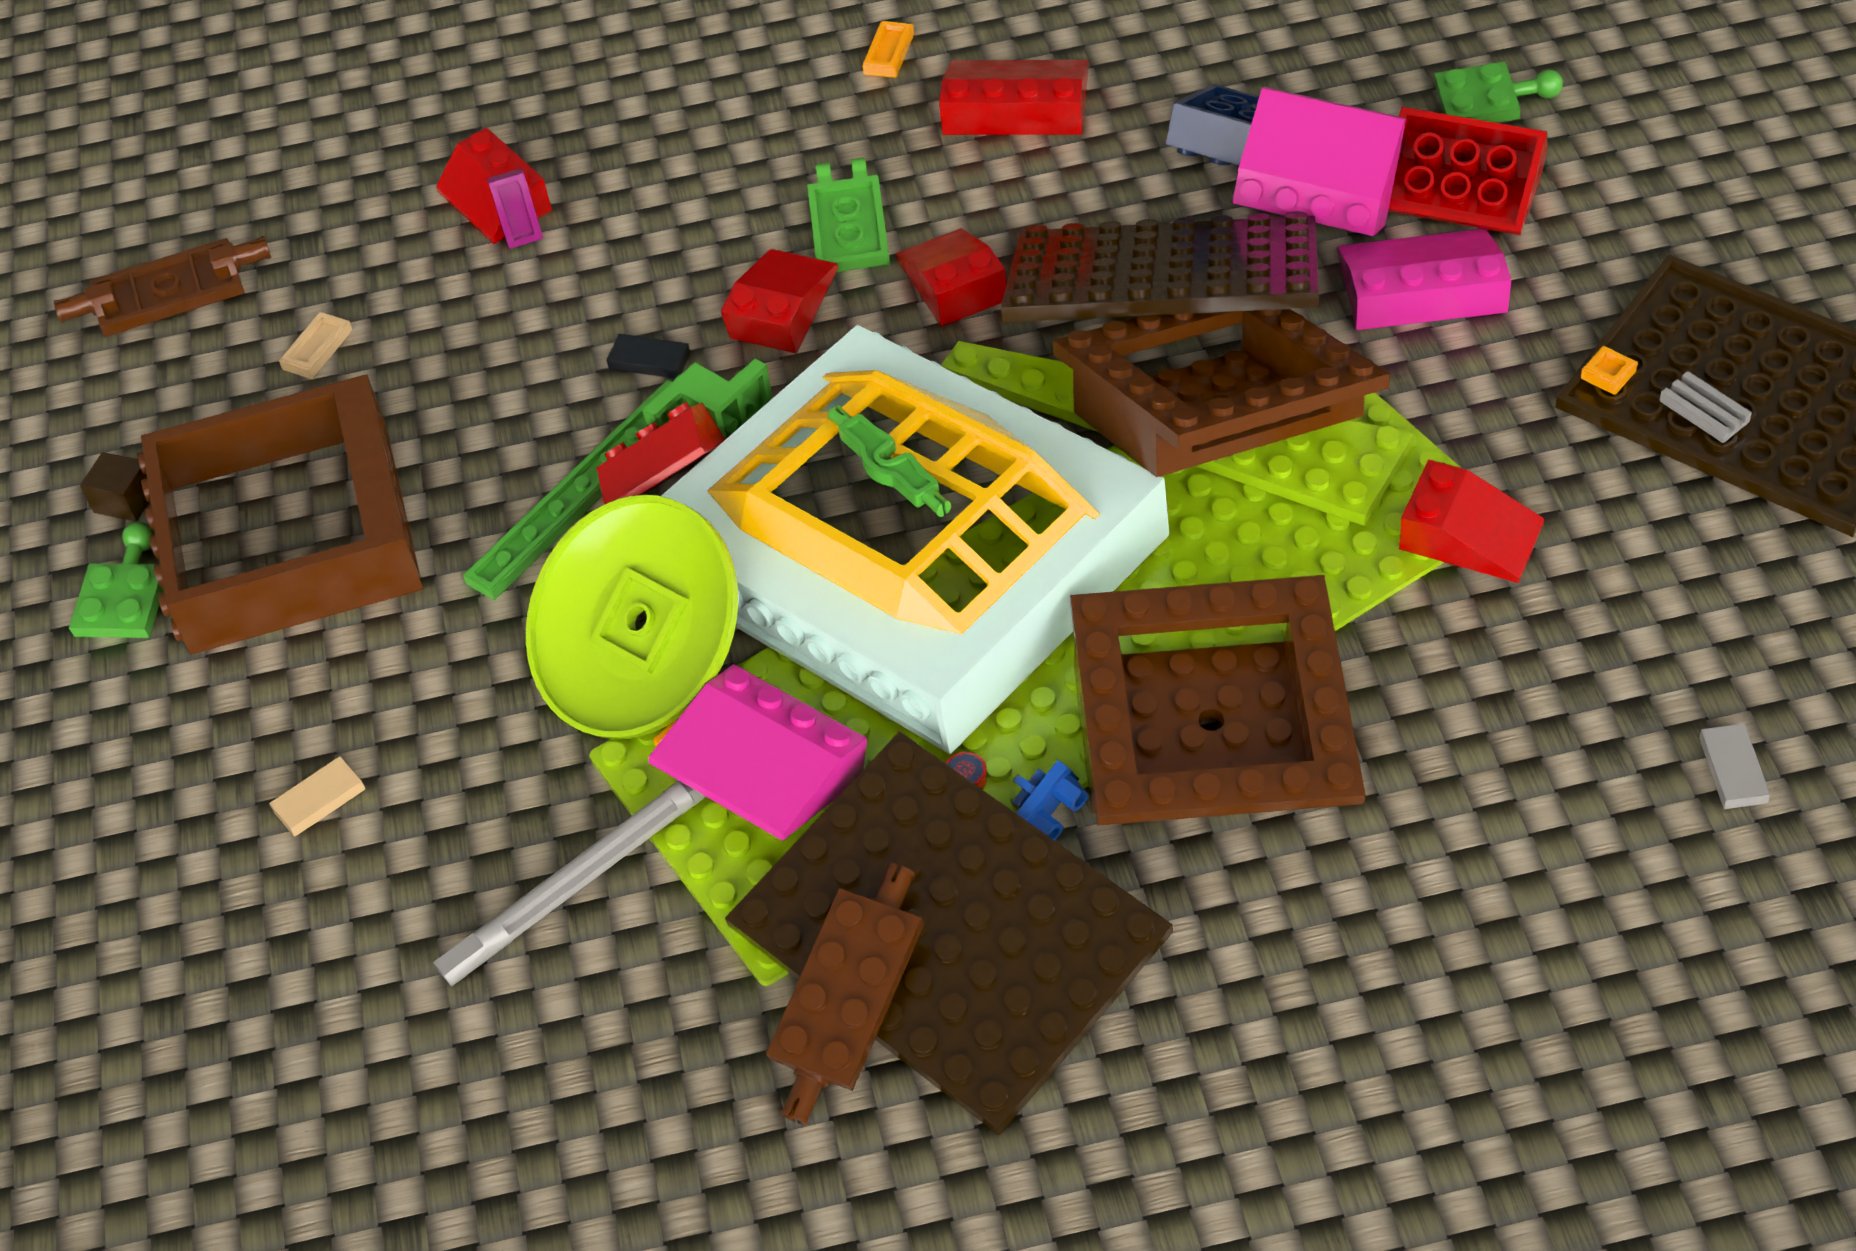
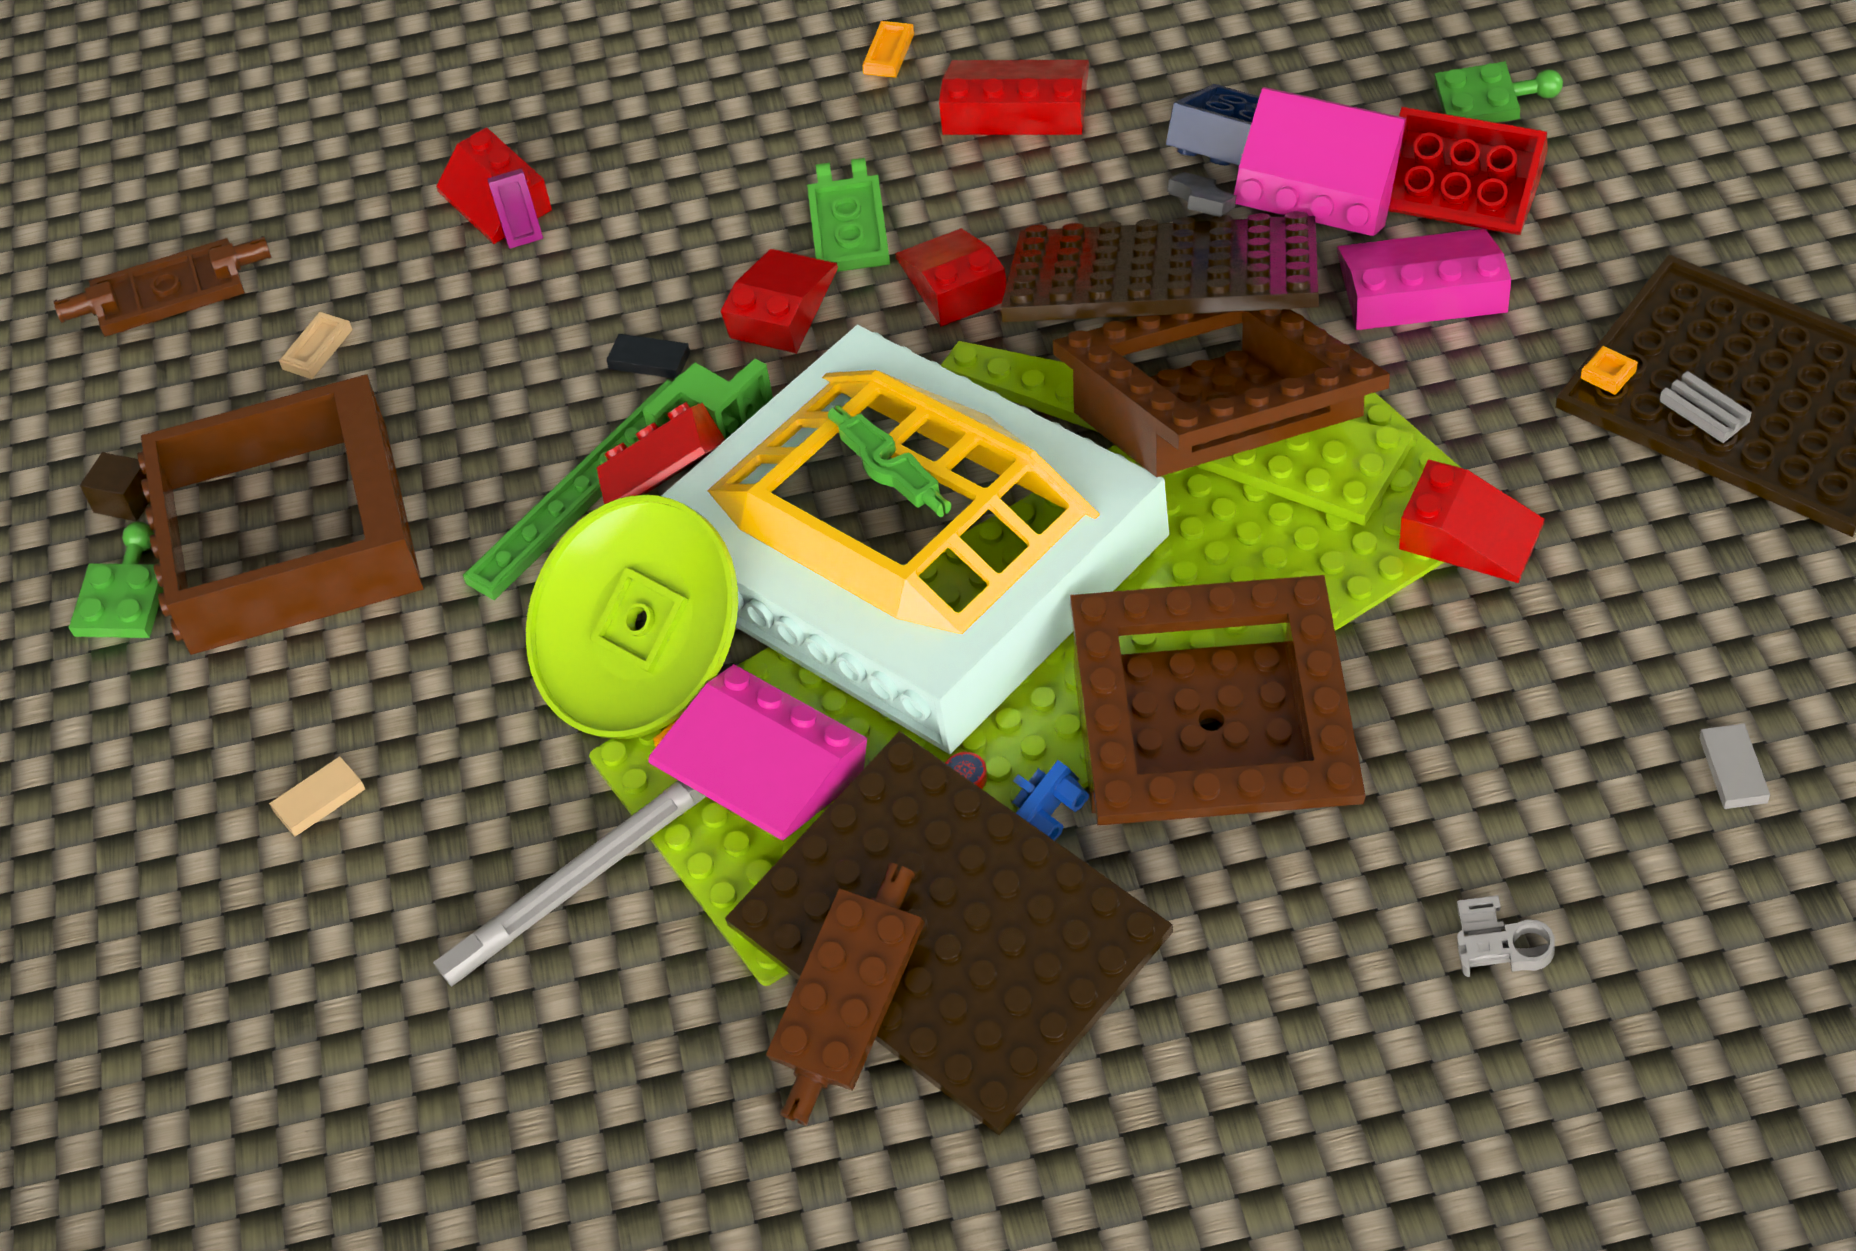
none -> dark grey tile [1167,172,1237,217]
none -> light grey piece [1457,895,1555,977]

